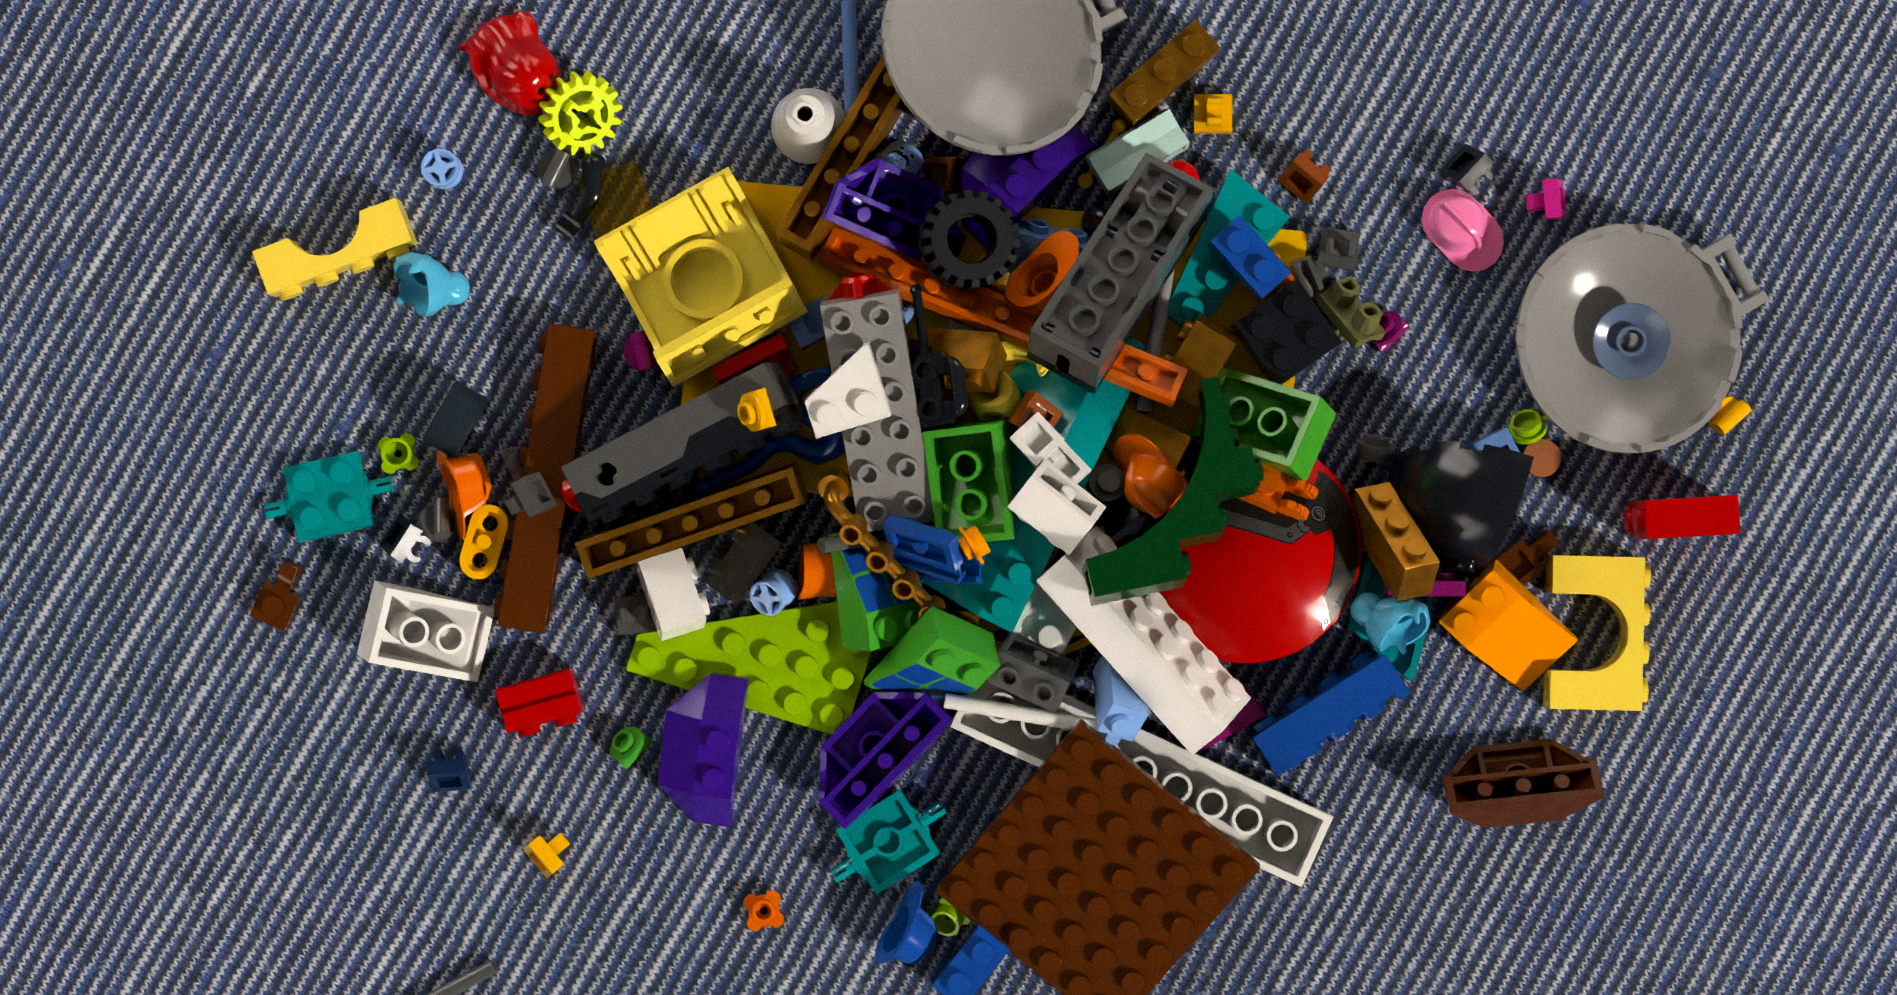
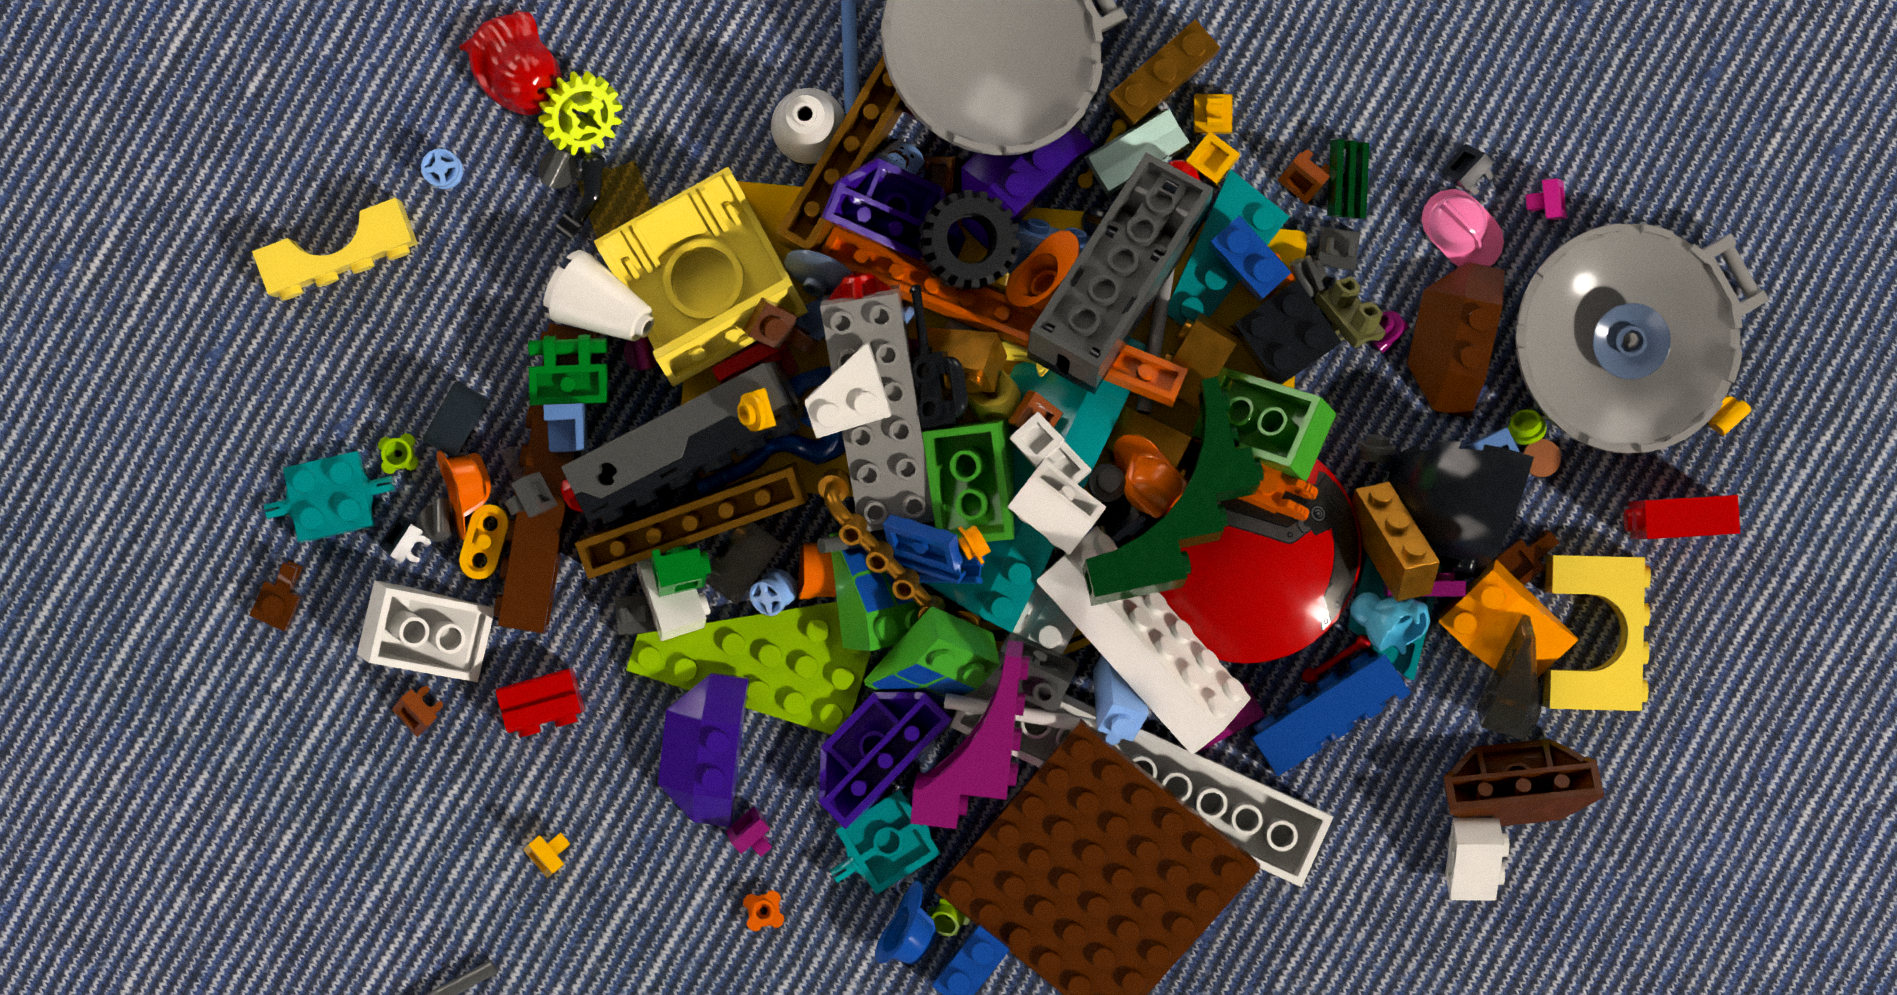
medium azure piece [393,252,470,317] -> none
dark blue tile [427,747,472,792] -> none
bright green plate [610,726,653,769] -> none
none -> dark orange tile [392,686,444,738]
none -> green plate [528,334,609,406]
none -> white cone [543,250,654,341]
none -> medium blue panel [543,403,588,452]
none -> green brick [650,546,711,597]
none -> magenta tile [726,806,772,857]
none -> reddish brown plate [743,297,818,355]
none -> sand blue dish [784,250,853,297]
none -> magenta arch [910,640,1030,829]
none -> yellow tile [1186,131,1240,186]
none -> red hinge [1302,635,1371,684]
none -> dark green tile [1327,139,1369,219]
none -> reddish brown wedge [1406,262,1505,418]
none -> white brick [1445,818,1509,900]
none -> clear smoke slope [1476,614,1541,740]

